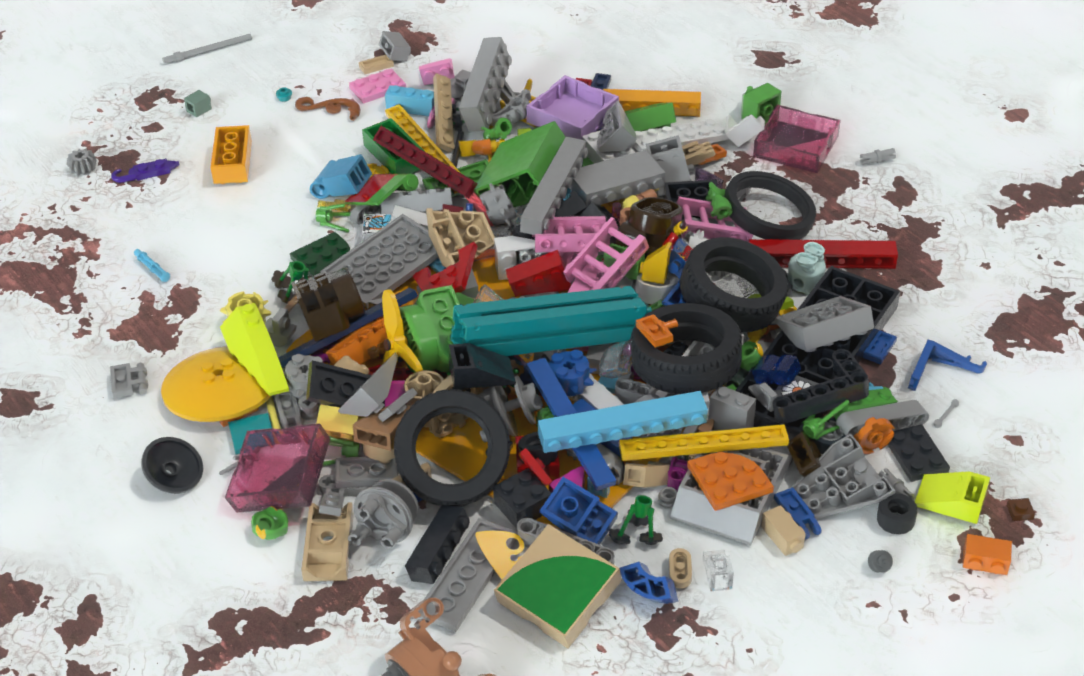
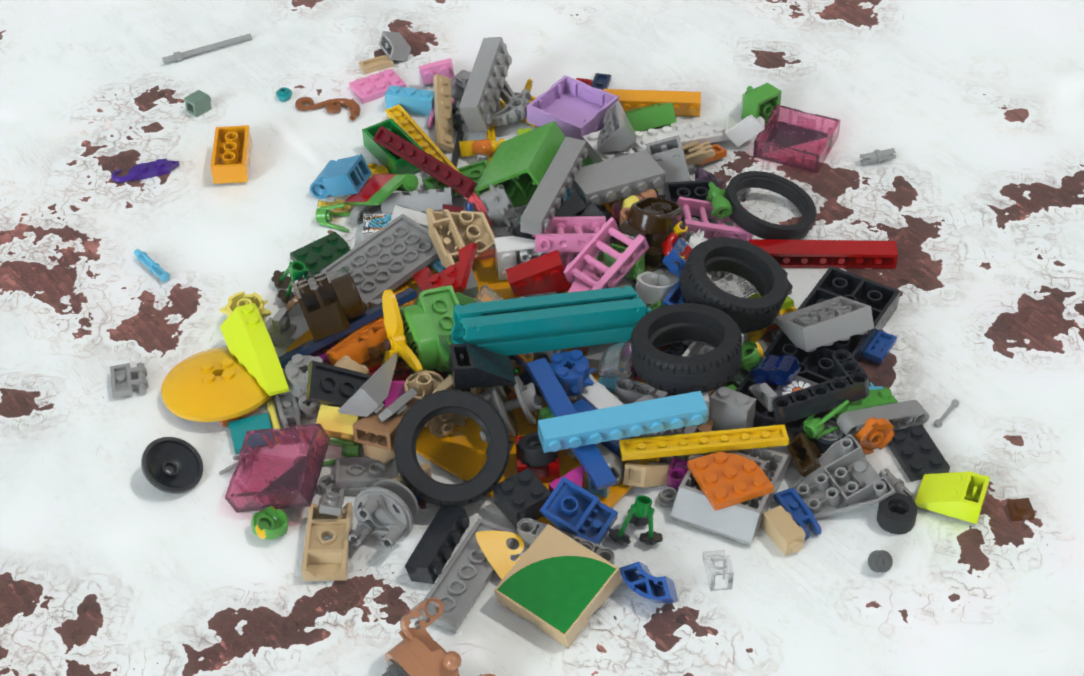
light grey gear [67,148,97,175] -> none
bright green animal [480,117,512,140] -> none
red plate [518,448,552,487] -> none
orange plate [636,314,678,347] -> none
yellow slope [639,242,672,284] -> none
tan plate [669,548,692,588] -> none
light aqua piece [787,242,826,295] -> none
blue hinge [908,339,987,391] -> none
orange brick [962,534,1012,575] -> none

